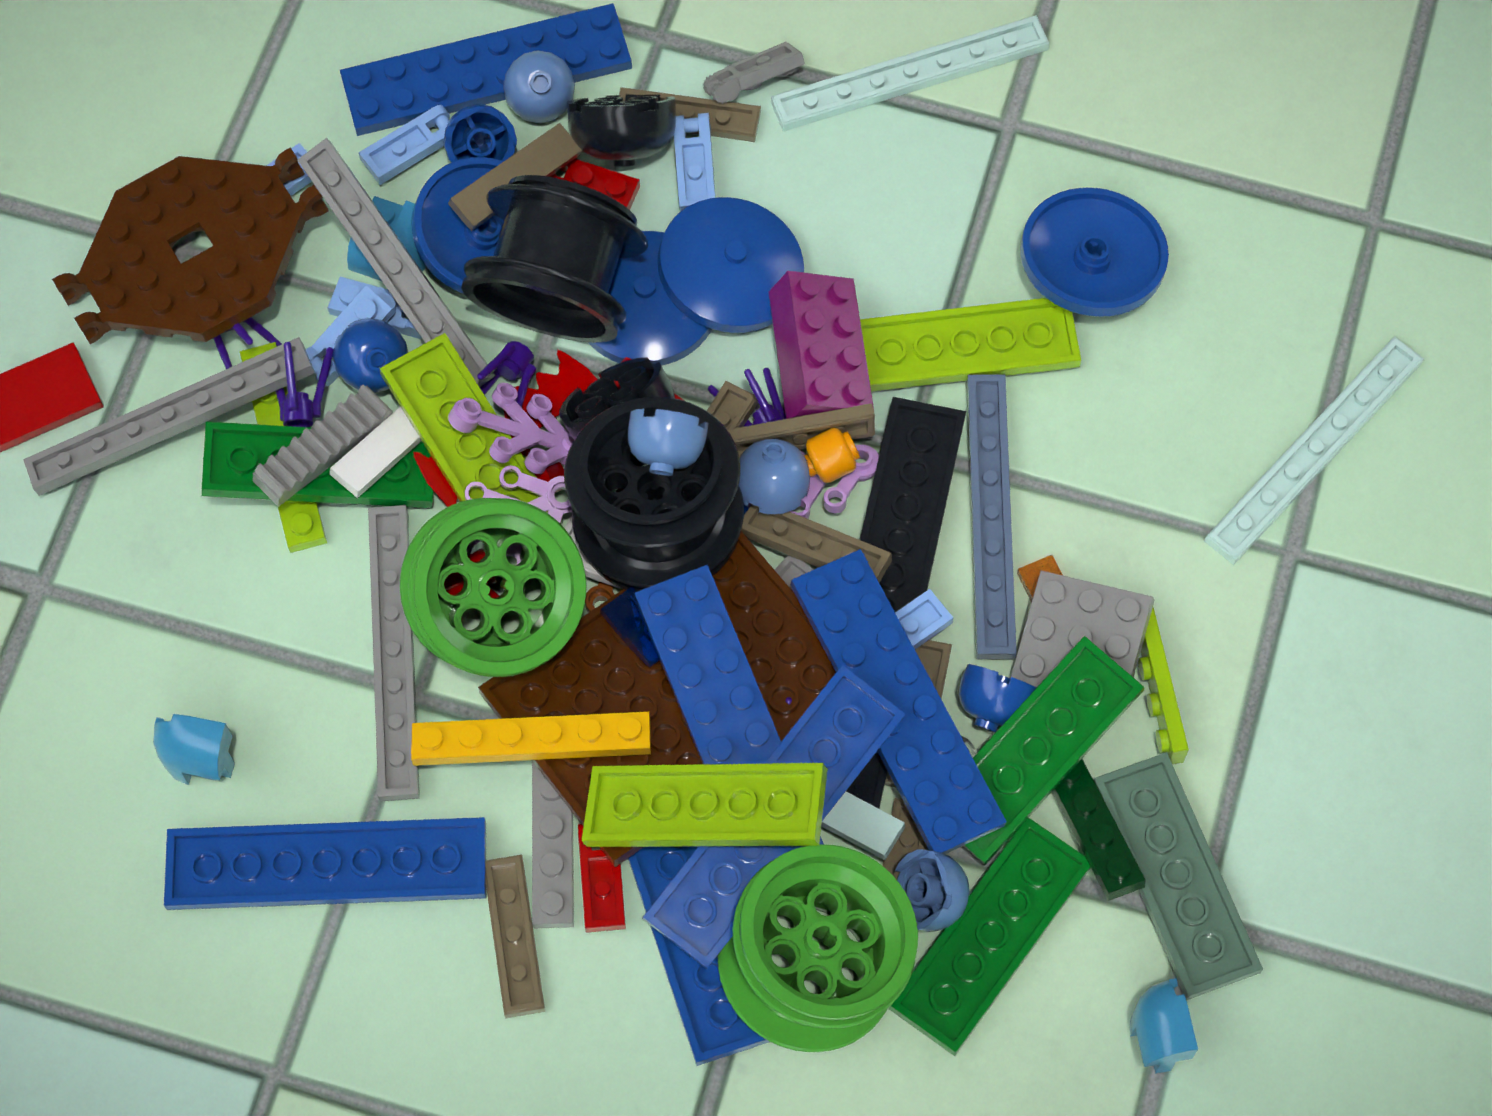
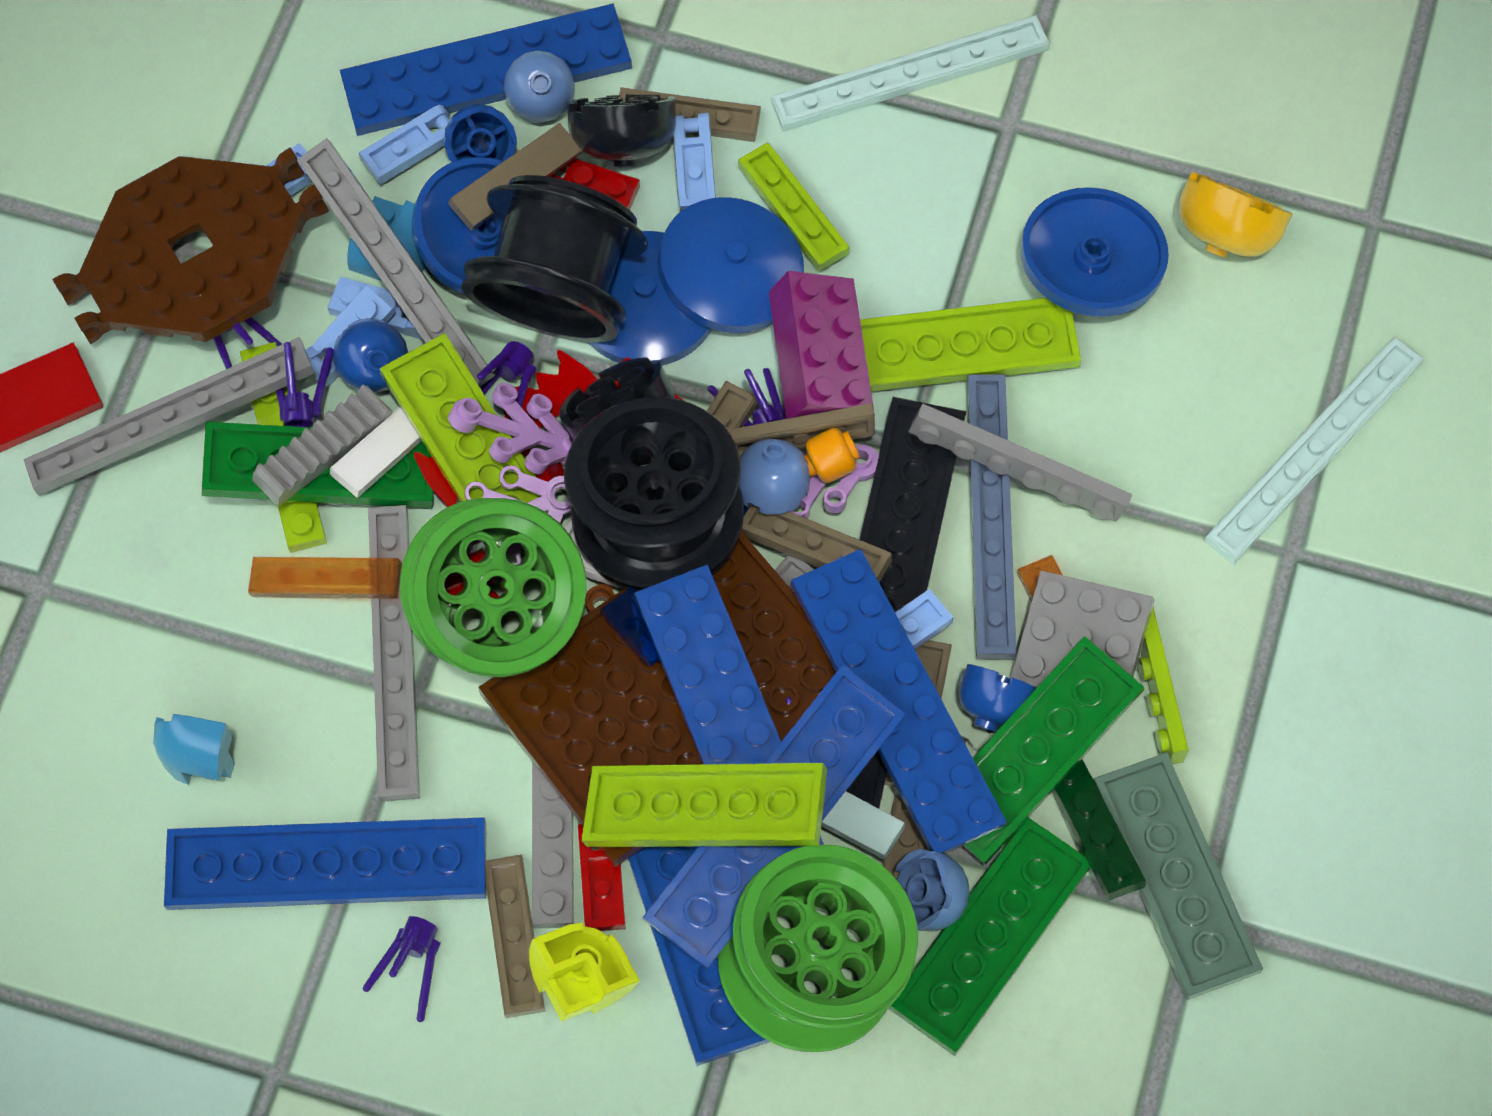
yellow plate [411,712,651,766] -> none
medium blue cylinder [628,409,708,476] -> none
light grey hinge [703,42,805,104] -> none
dark azure brick [1130,978,1198,1074] -> none
none -> clear orange tile [248,557,402,599]
none -> dark purple plant [363,916,441,1022]
none -> neon yellow brick [529,922,640,1022]
none -> lime plate [738,142,850,272]
none -> light grey plate [909,404,1132,522]
none -> yellow cylinder [1179,171,1293,258]

